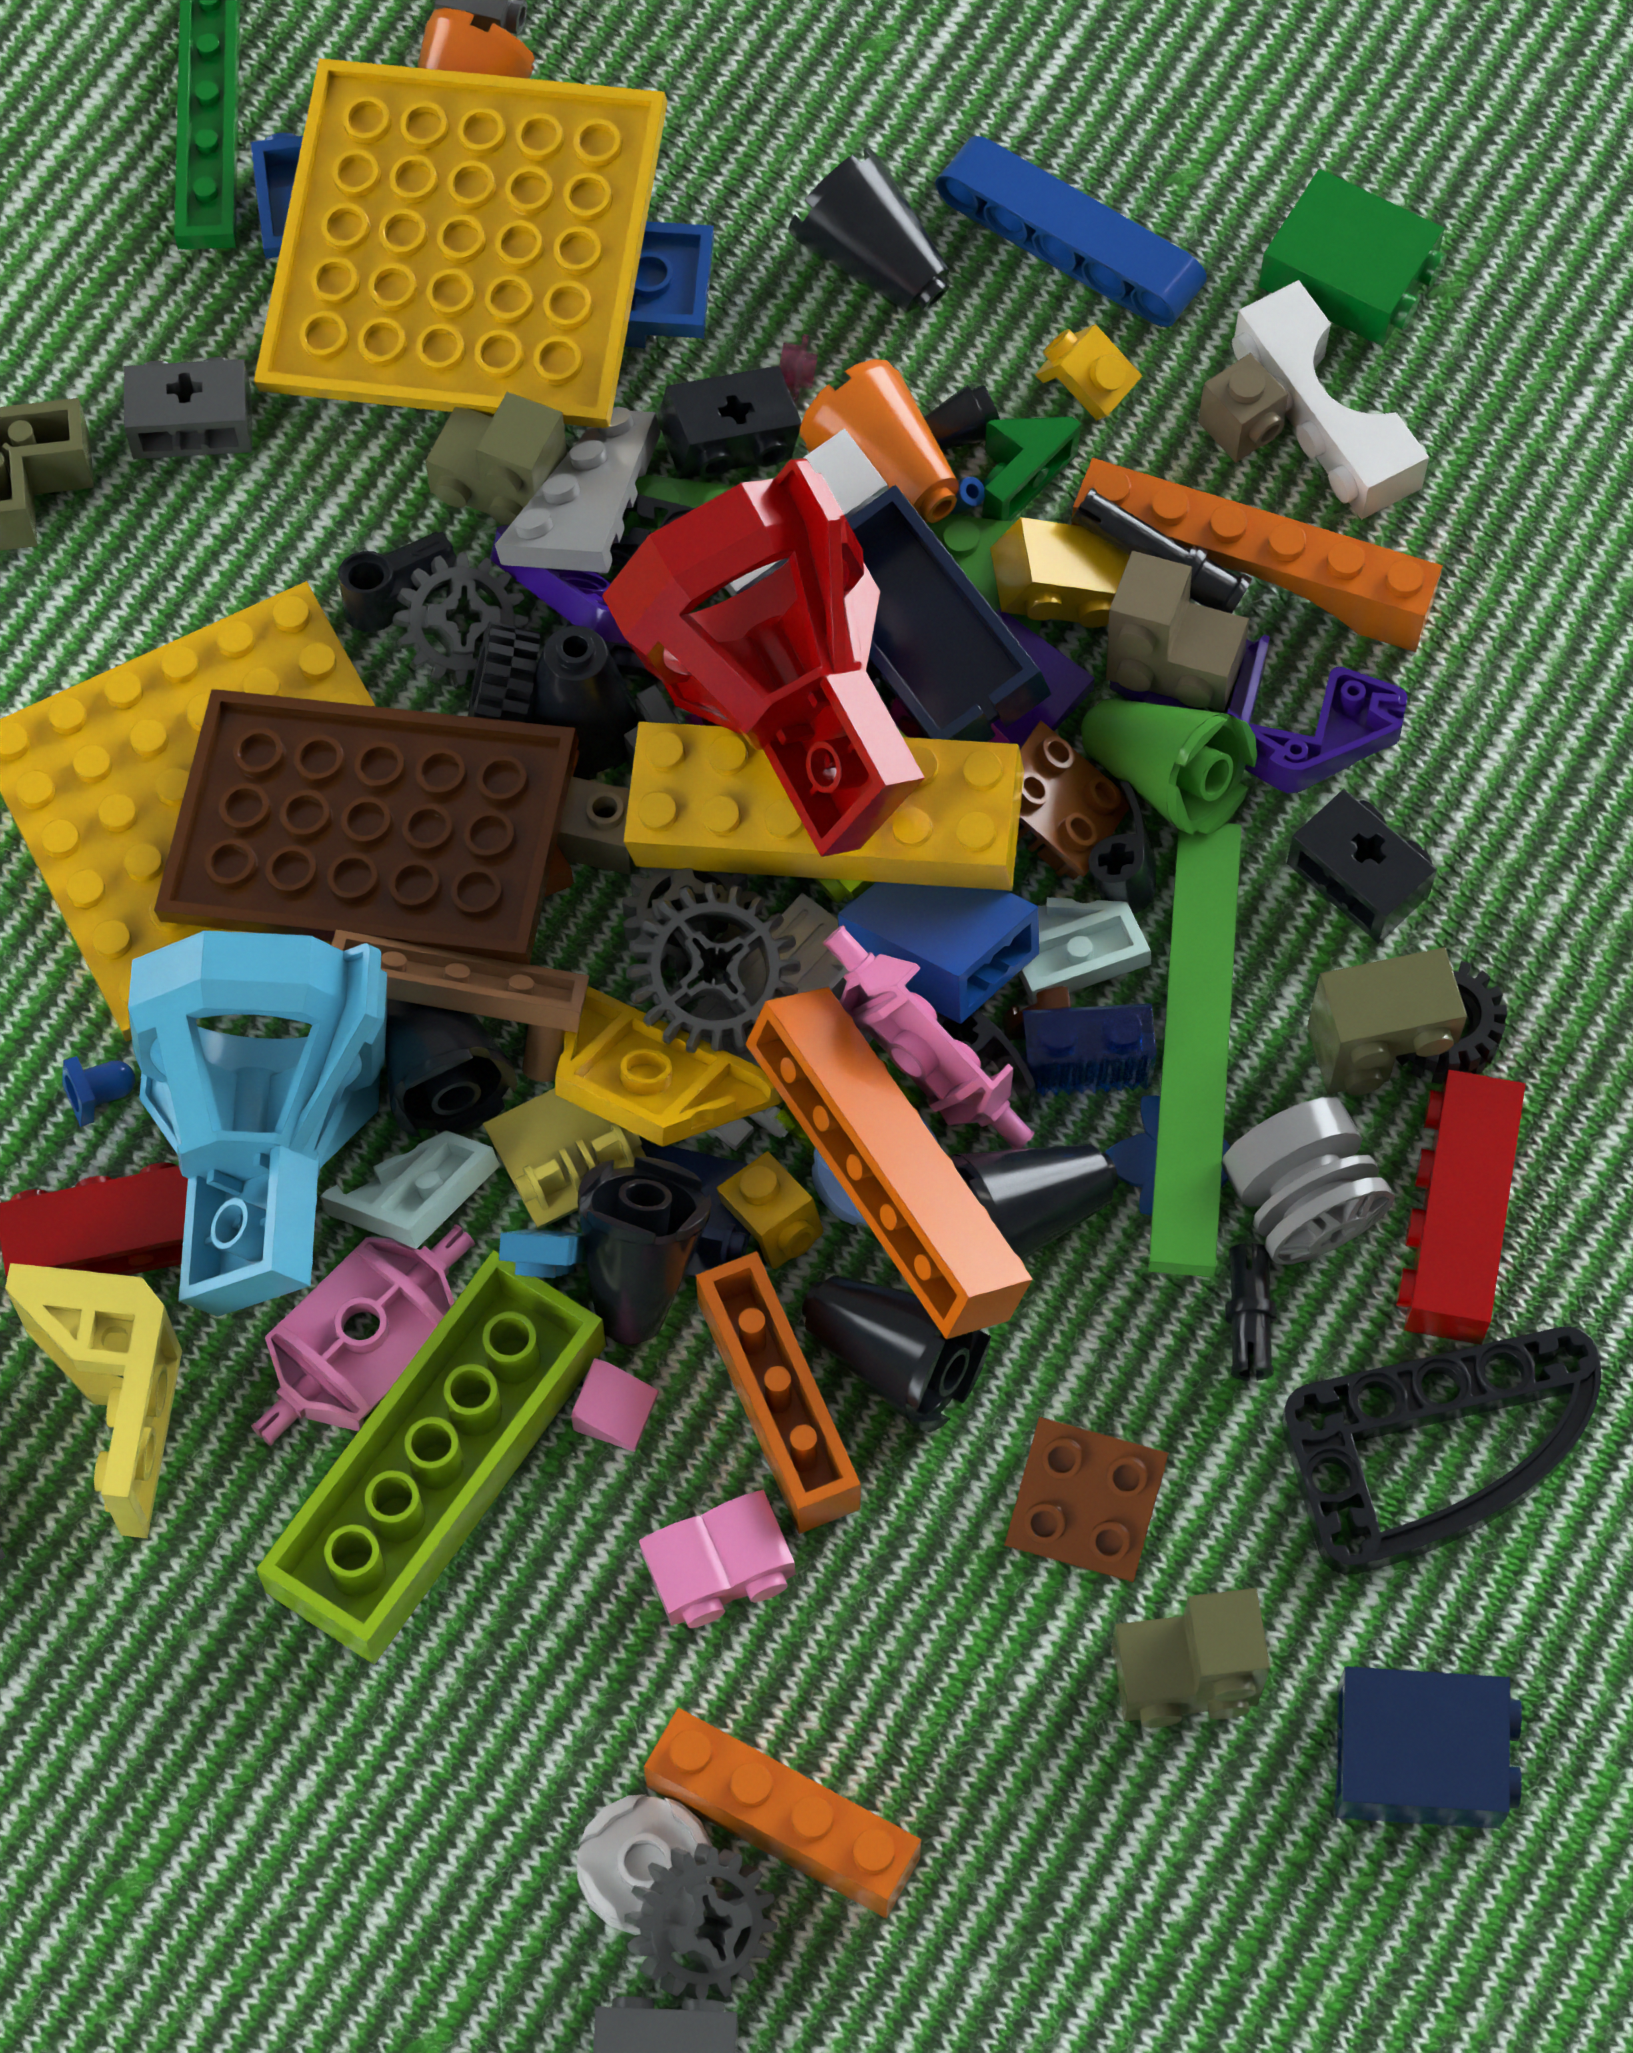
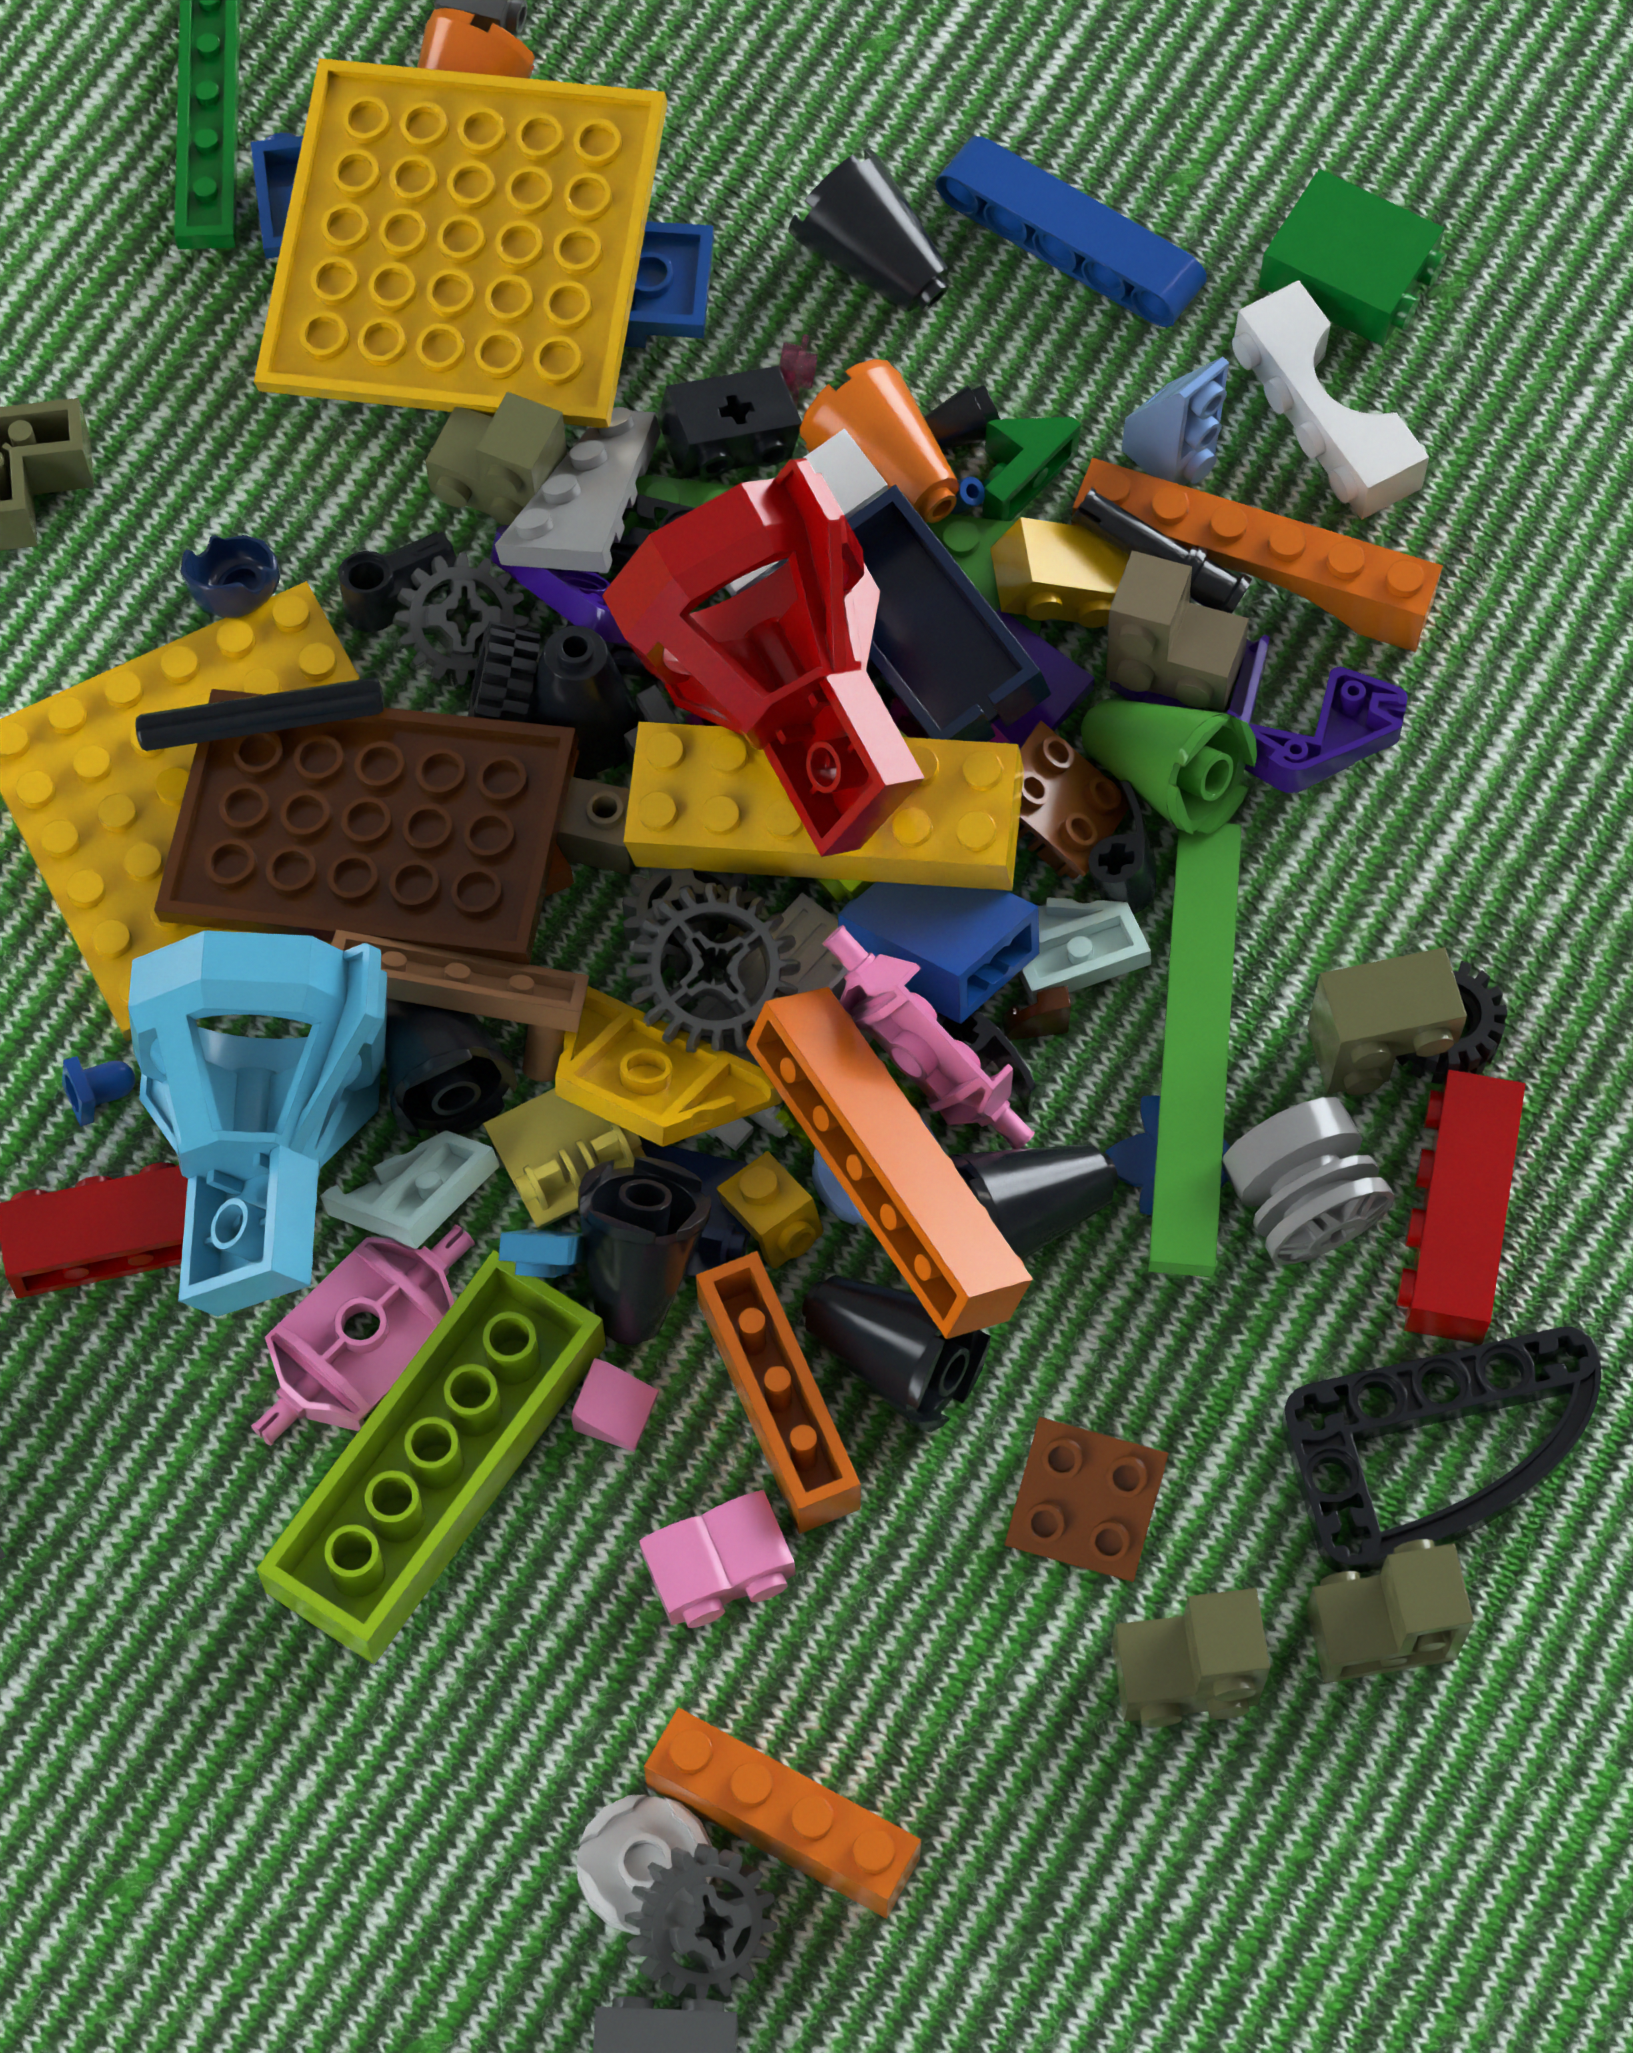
light yellow bracket [5,1263,182,1538] -> none
dark grey brick [124,357,252,459] -> none
clear blue brick [1020,1003,1157,1096] -> none
yellow bracket [1035,324,1142,421] -> none
dark tan brick [1198,353,1289,463] -> none
black pin [1225,1243,1277,1381] -> none
black brick [1287,789,1437,944] -> none
dark blue brick [1335,1666,1522,1829] -> none
none -> black axle [135,677,384,751]
none -> dark blue hair [180,535,280,618]
none -> light blue slope [1122,357,1229,486]
none -> olive brick [1306,1539,1474,1684]

